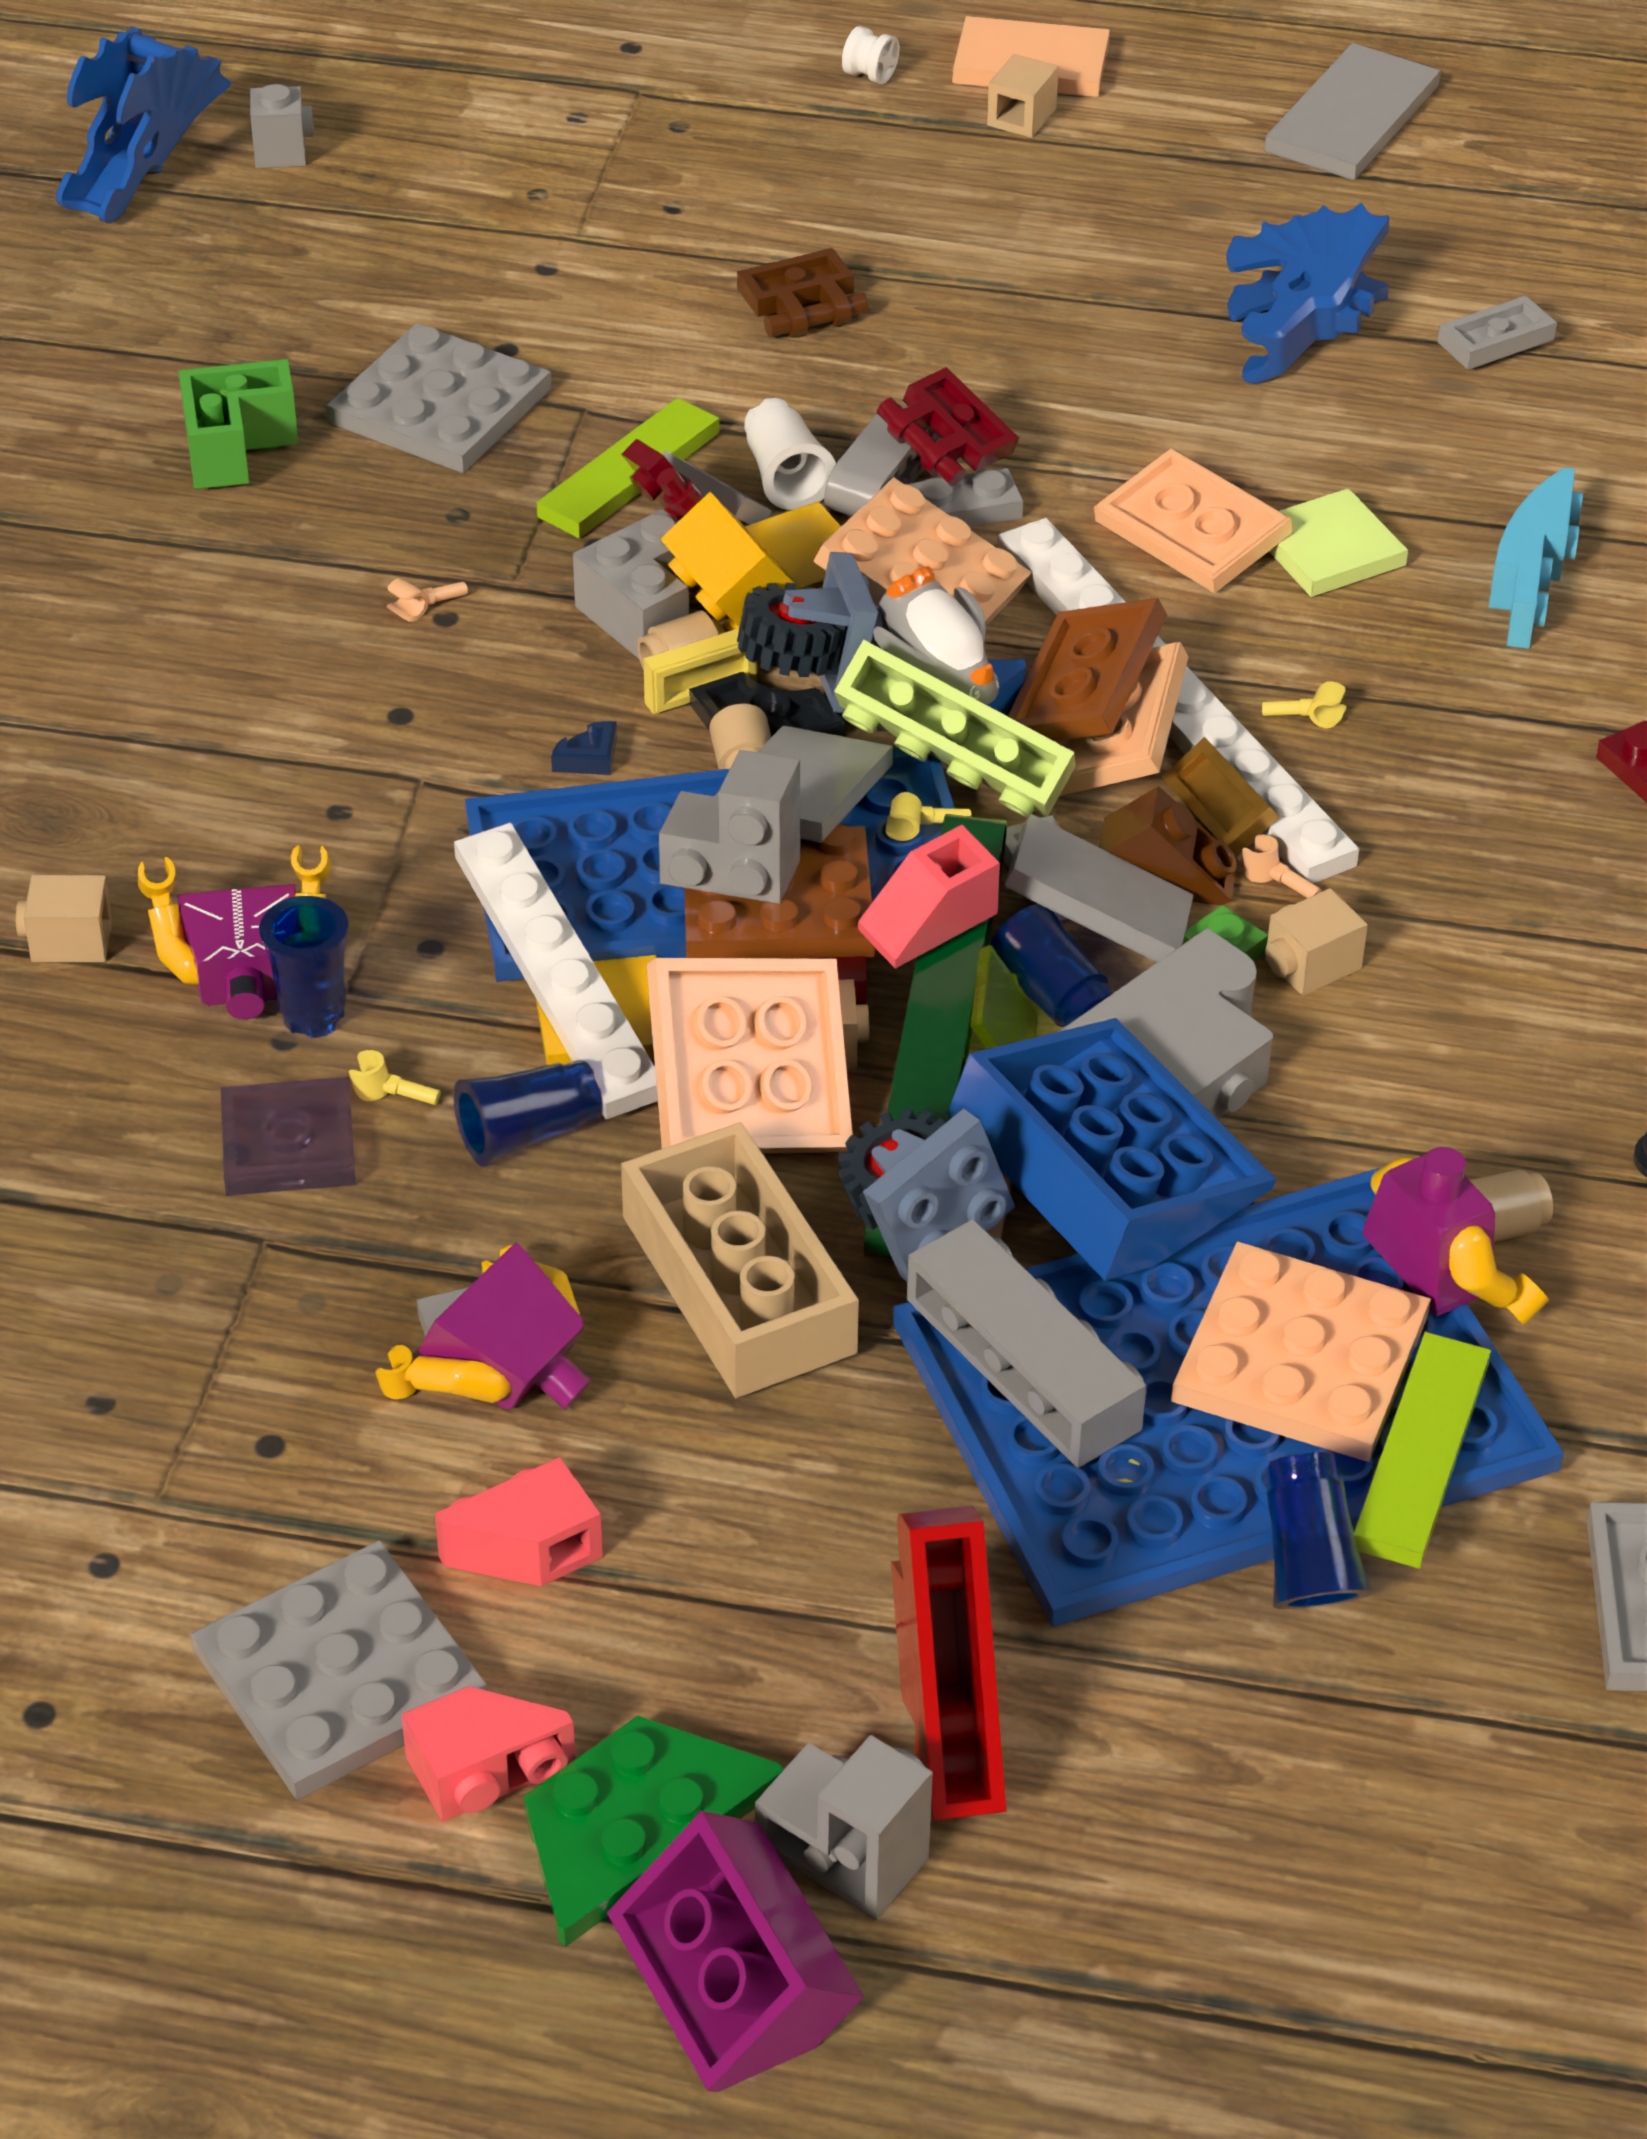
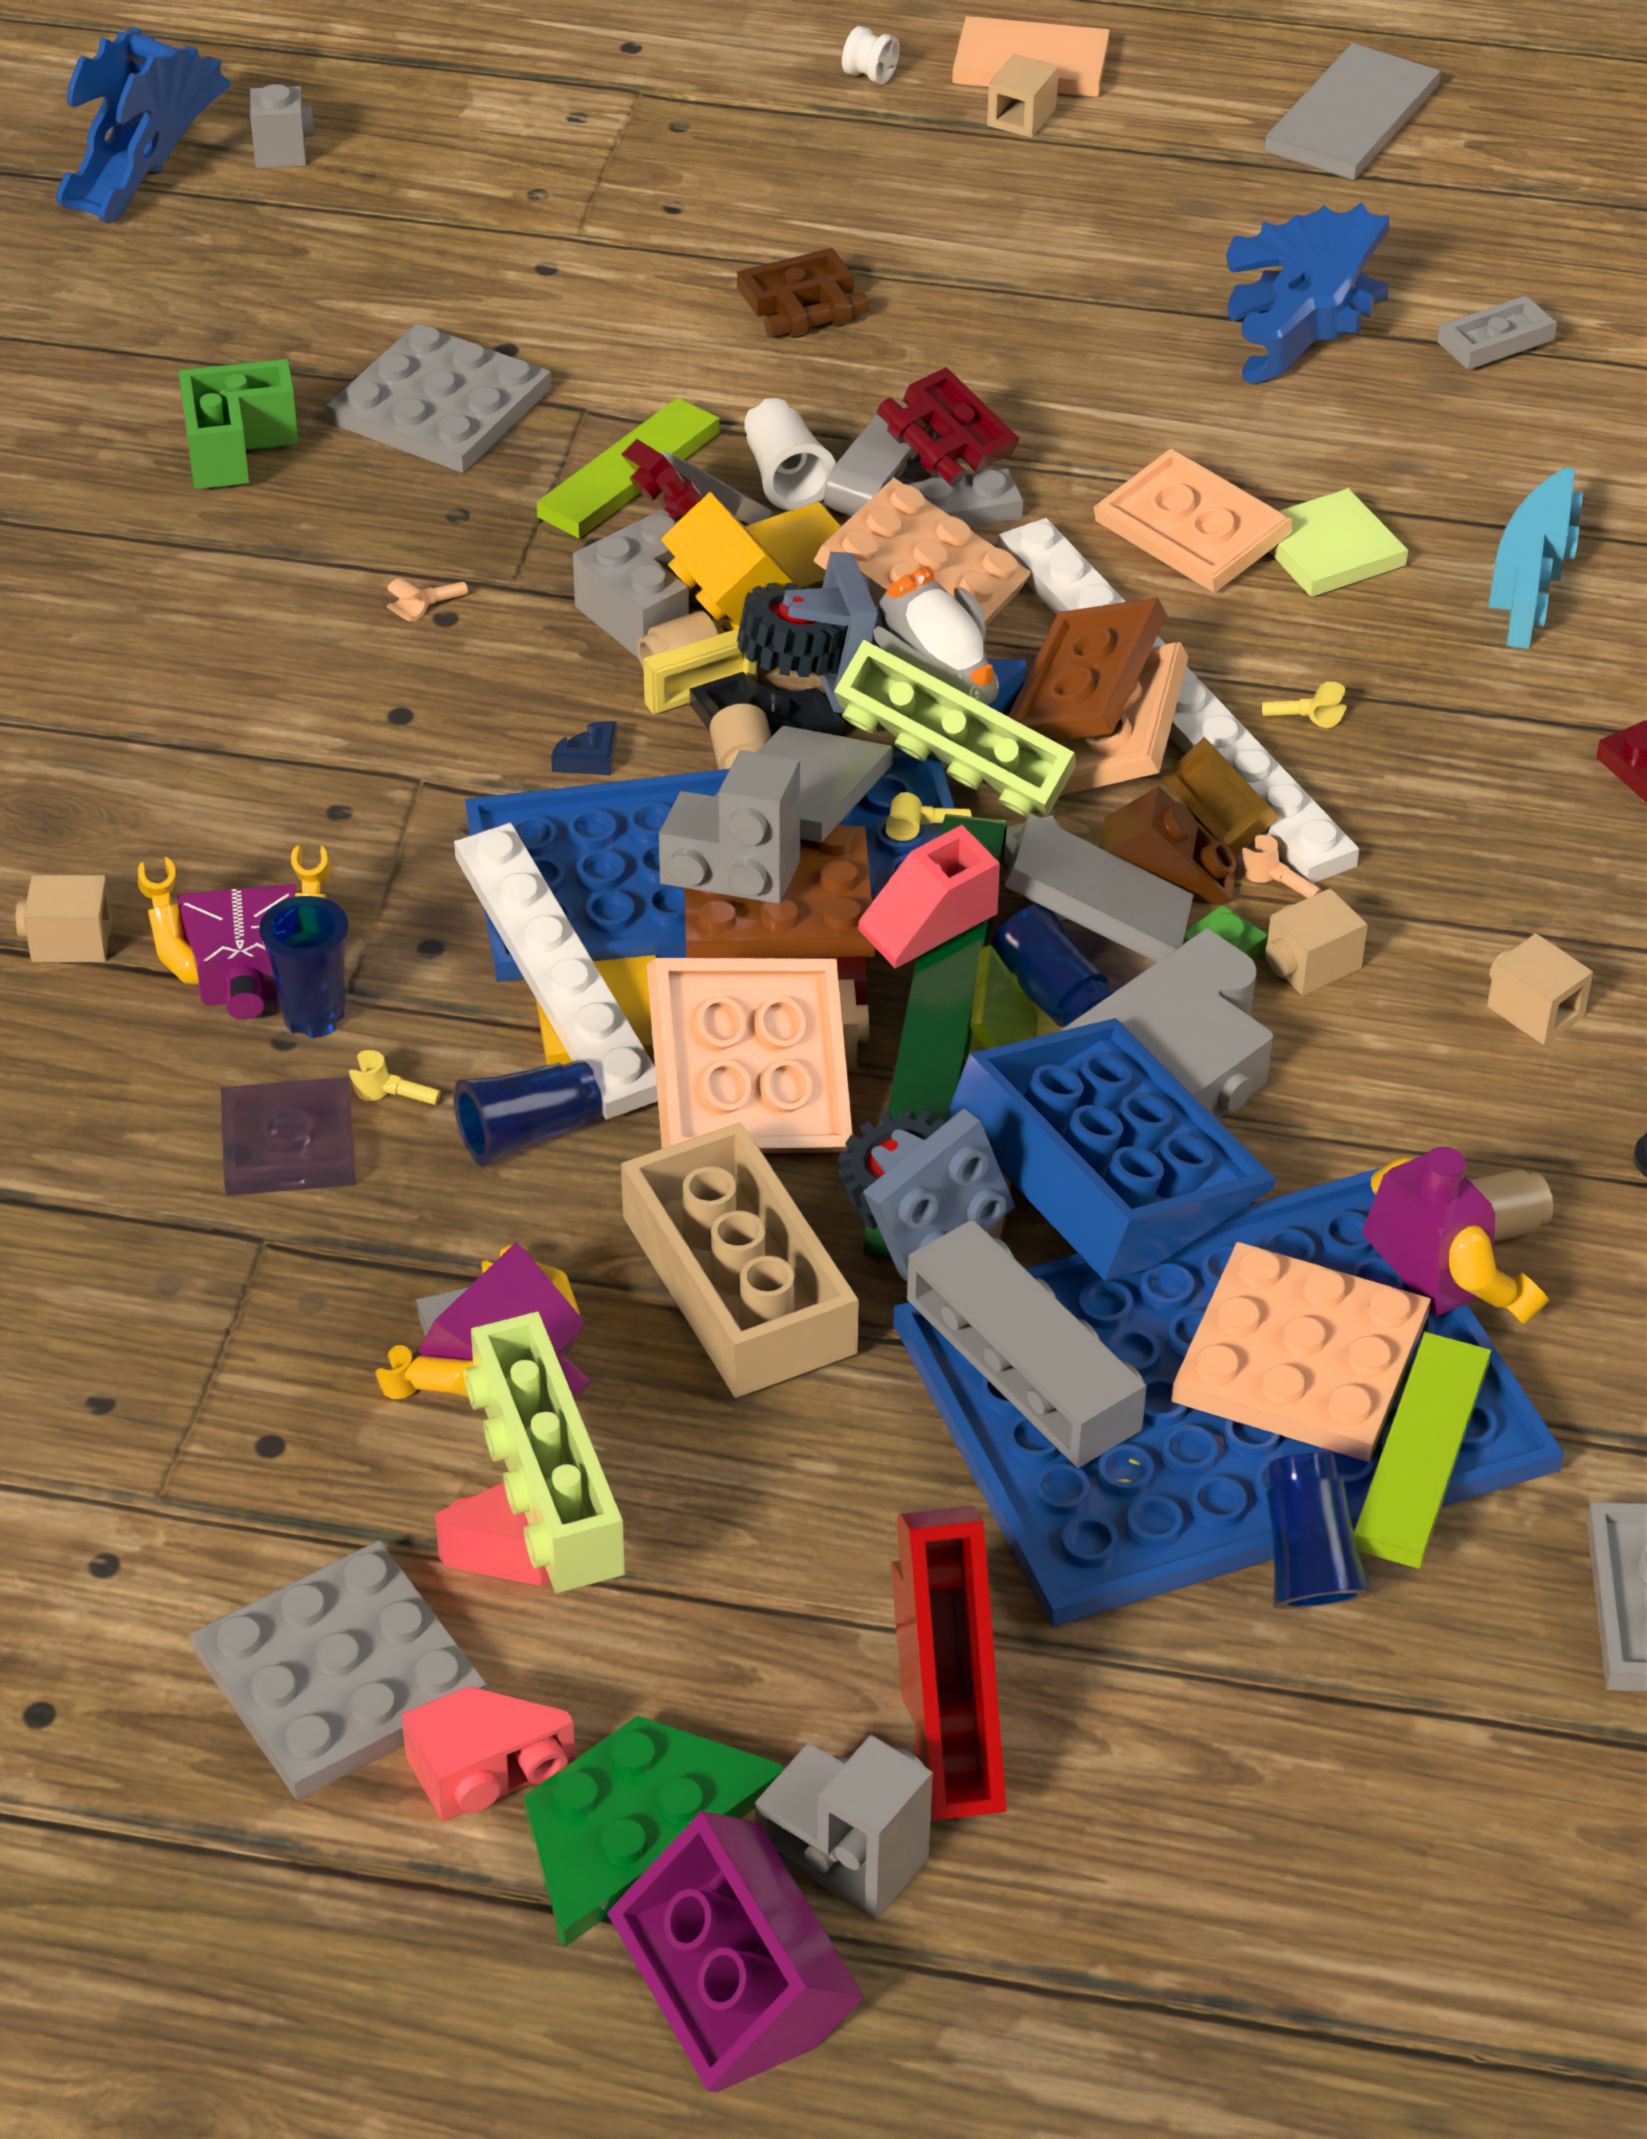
none -> yellowish green brick [463,1311,625,1594]
none -> tan brick [1487,933,1593,1046]

